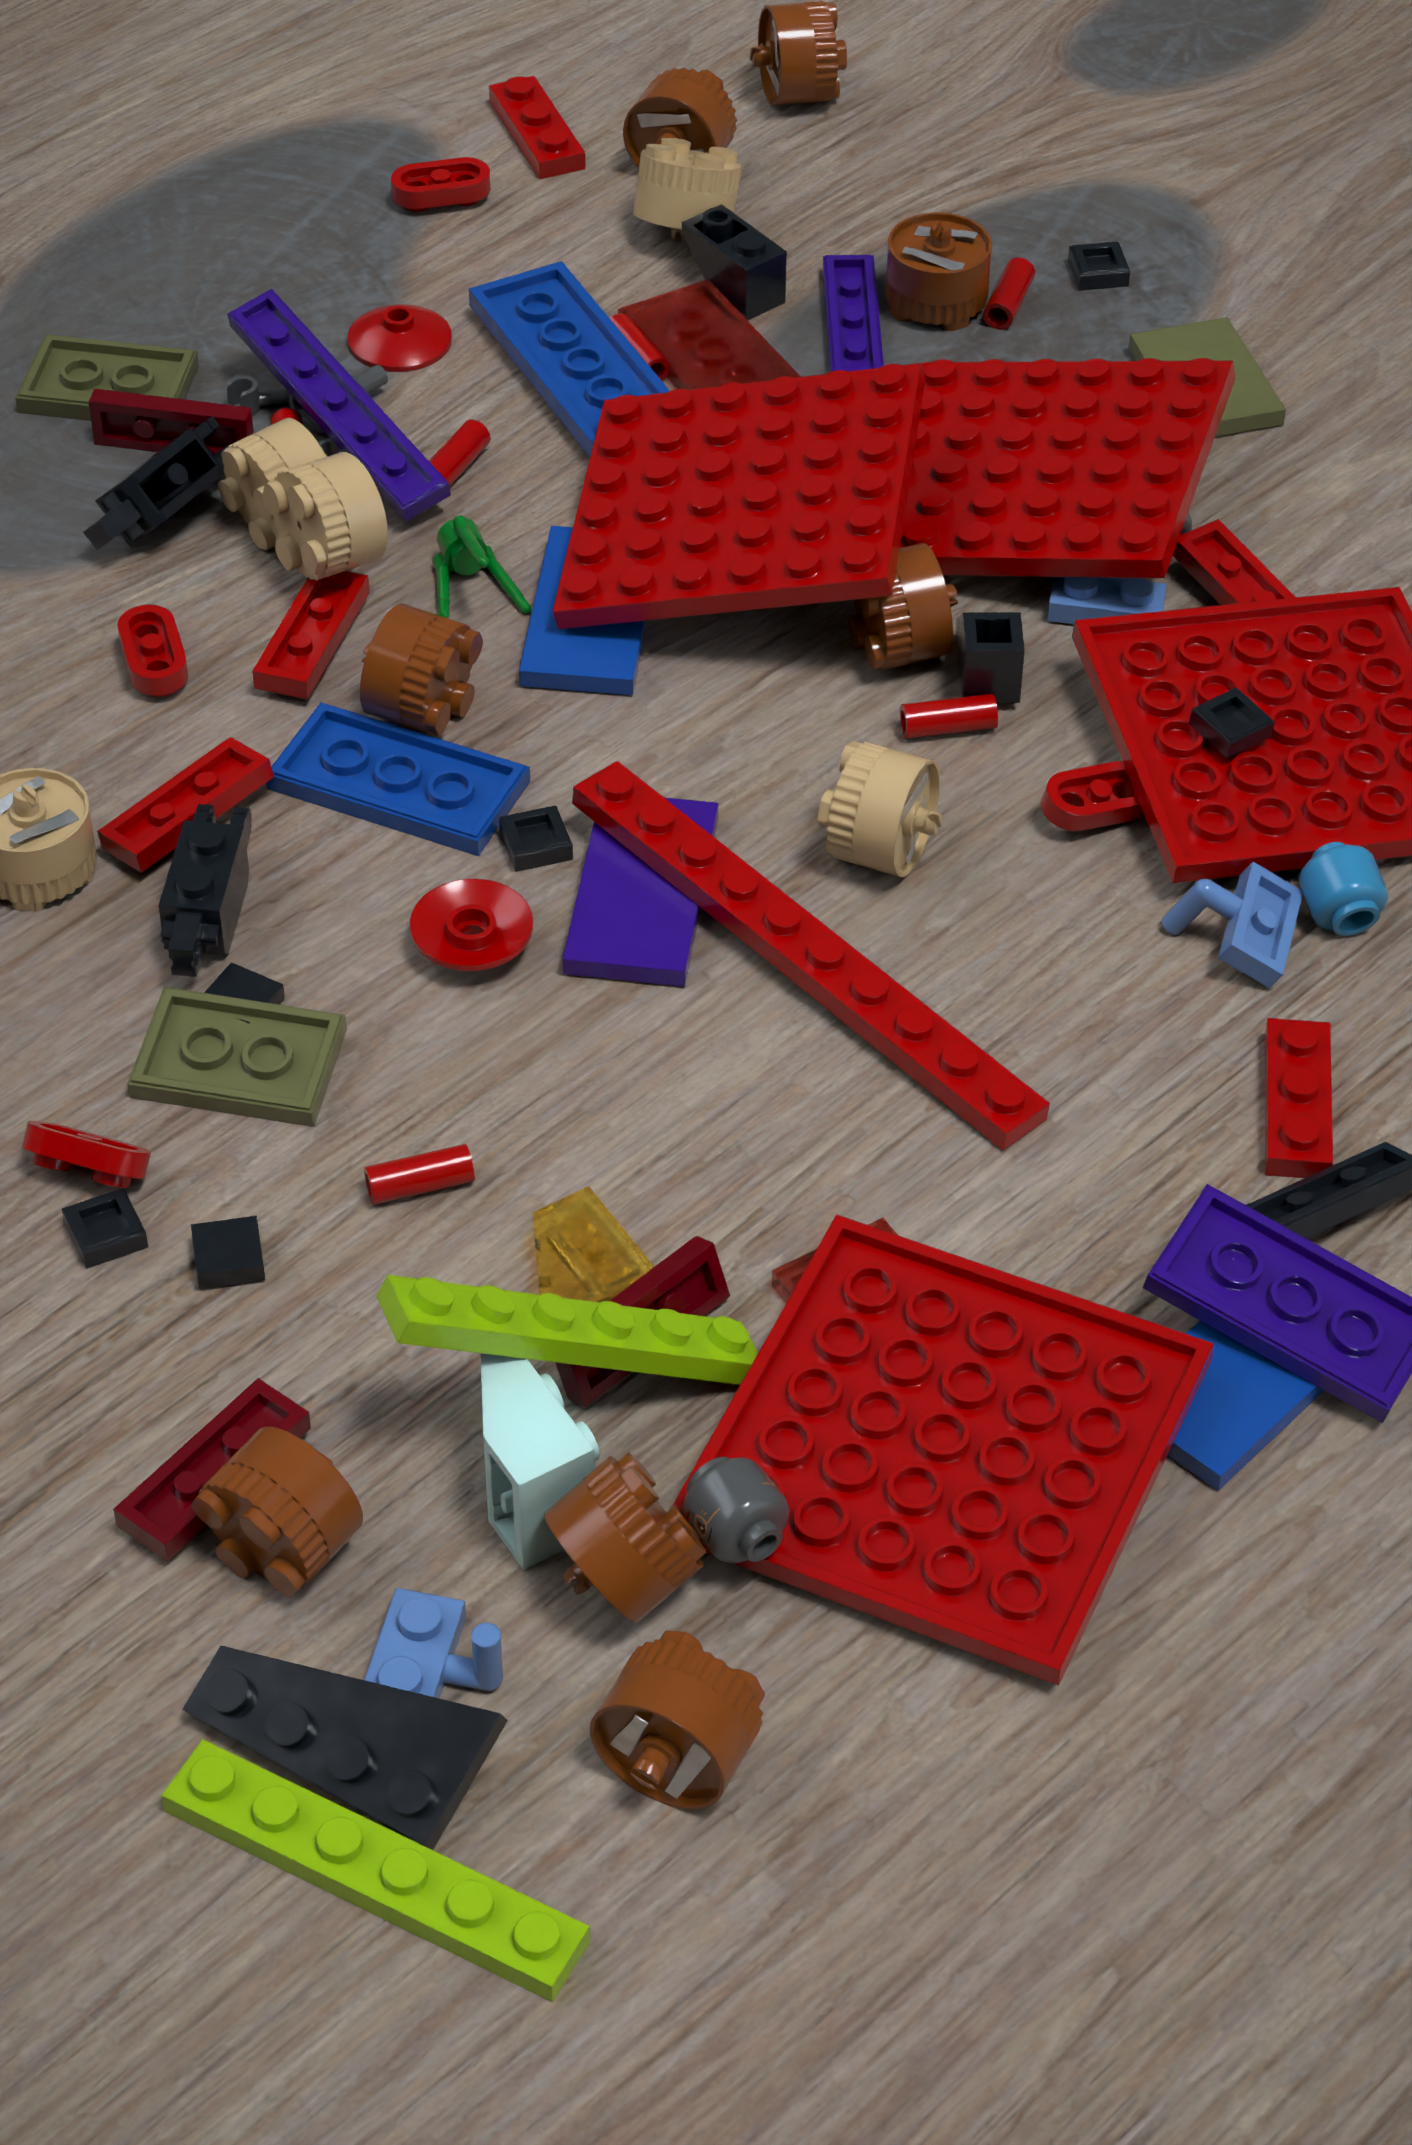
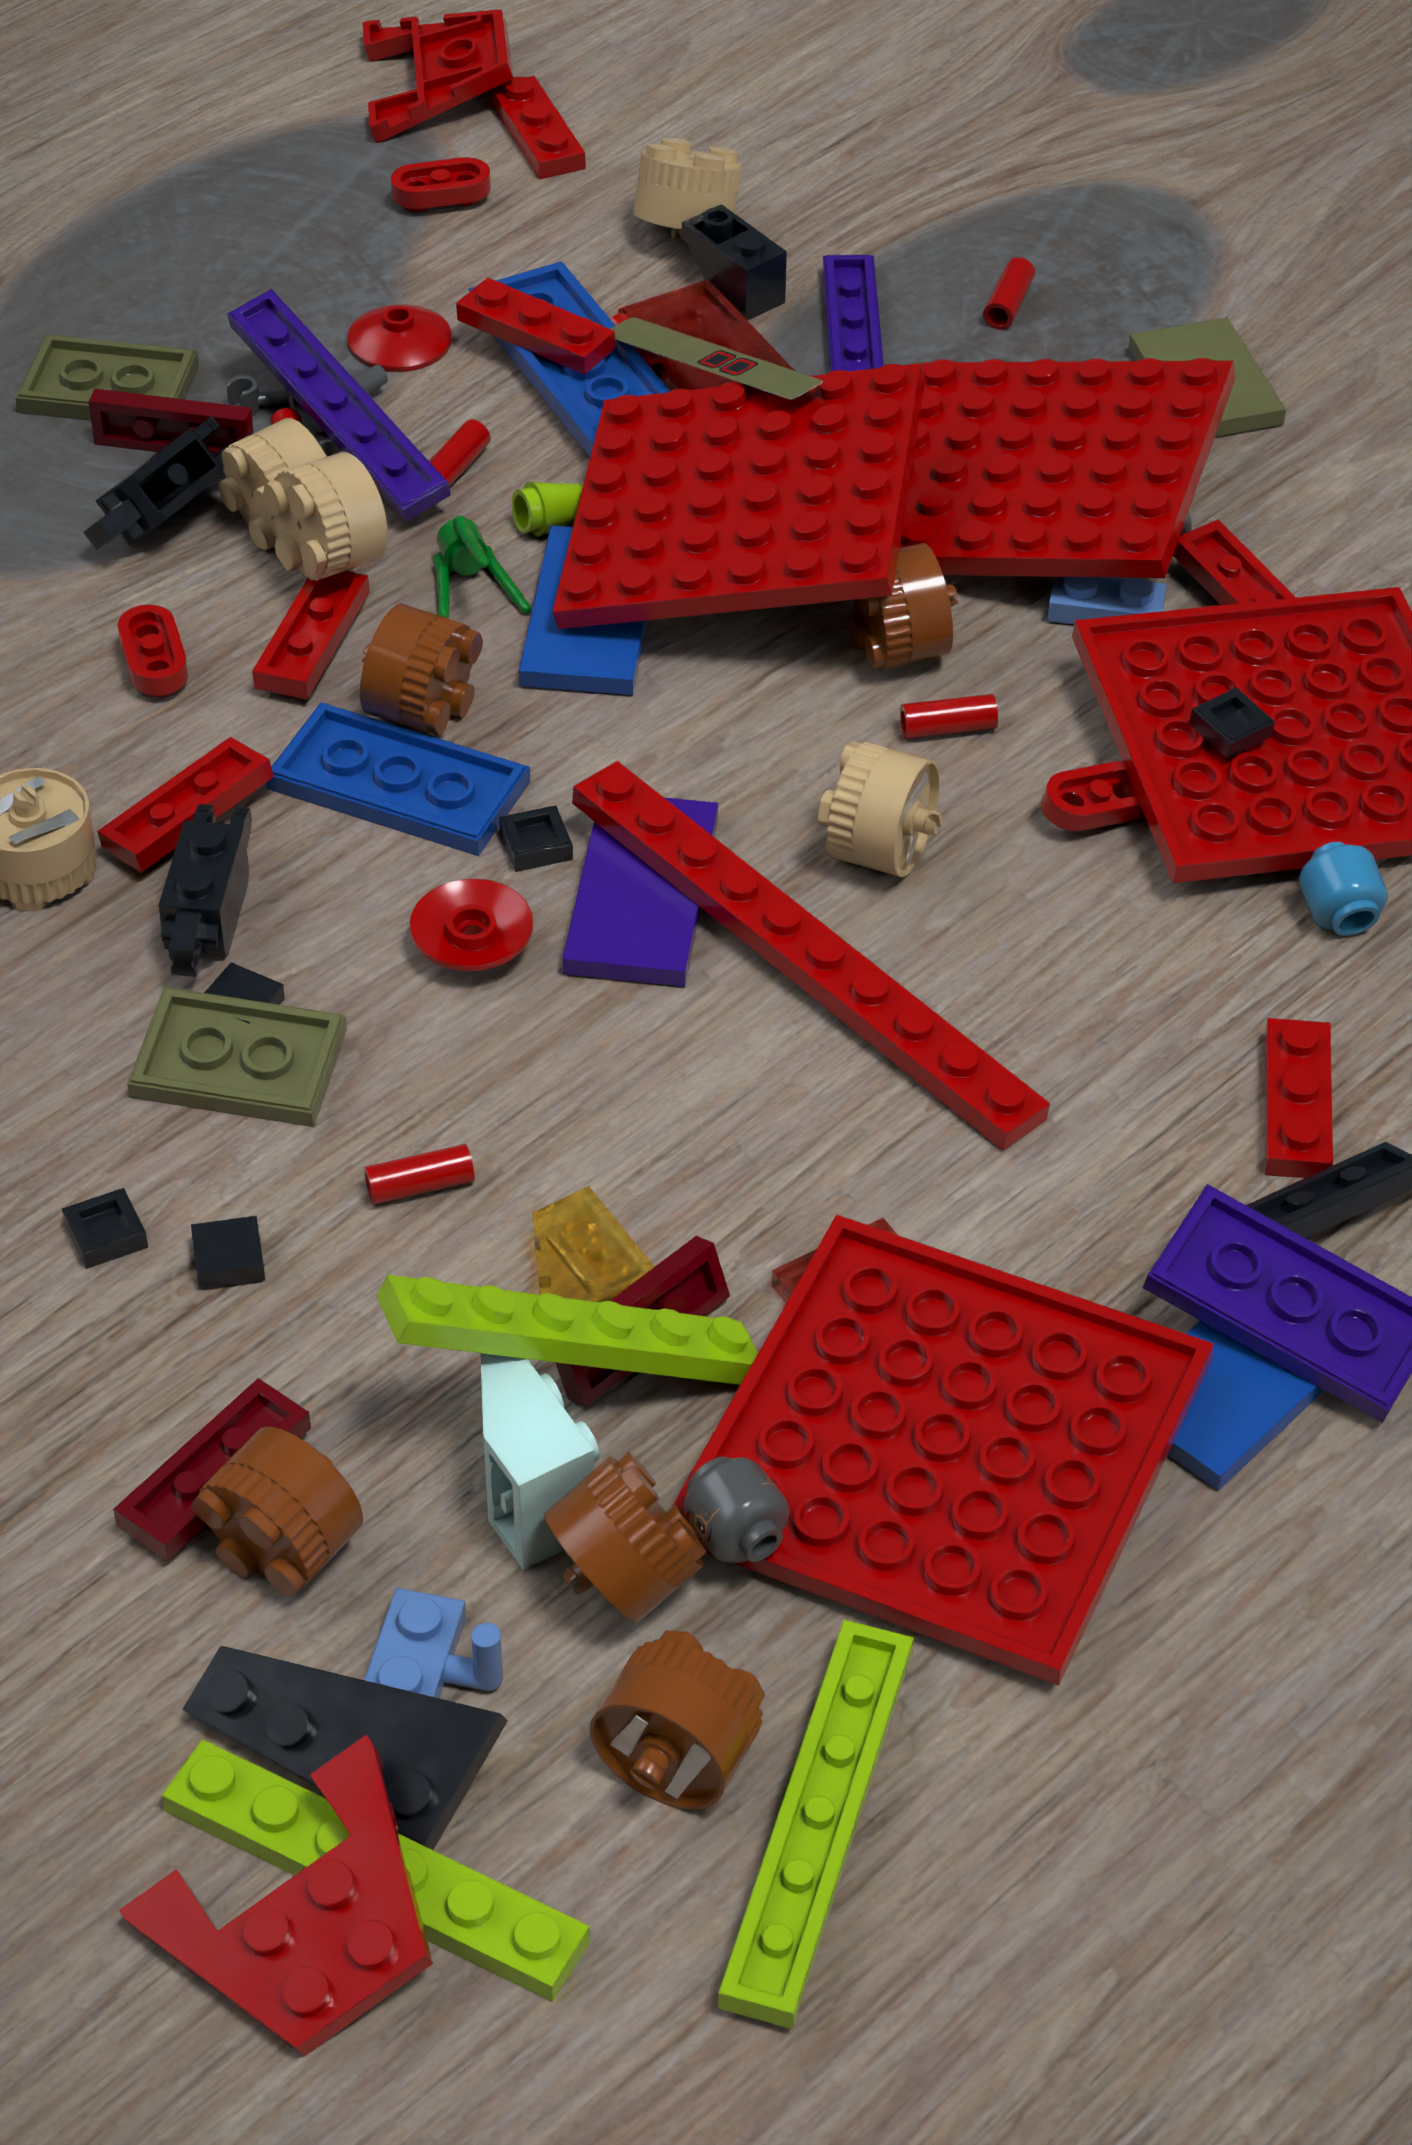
red plate [22,1121,151,1188] -> none
dark orange piece [623,68,737,168] -> none
dark orange piece [750,1,847,106] -> none
dark orange piece [886,212,992,331] -> none
black slope [956,612,1025,703] -> none
black tile [1068,242,1130,291] -> none
medium blue plate [1162,862,1303,988] -> none
none -> red wing [119,1735,433,2057]
none -> red wing [362,9,513,143]
none -> red plate [456,277,615,375]
none -> lime cone [511,482,584,537]
none -> olive sticker [610,317,823,399]
none -> lime plate [718,1620,914,2029]

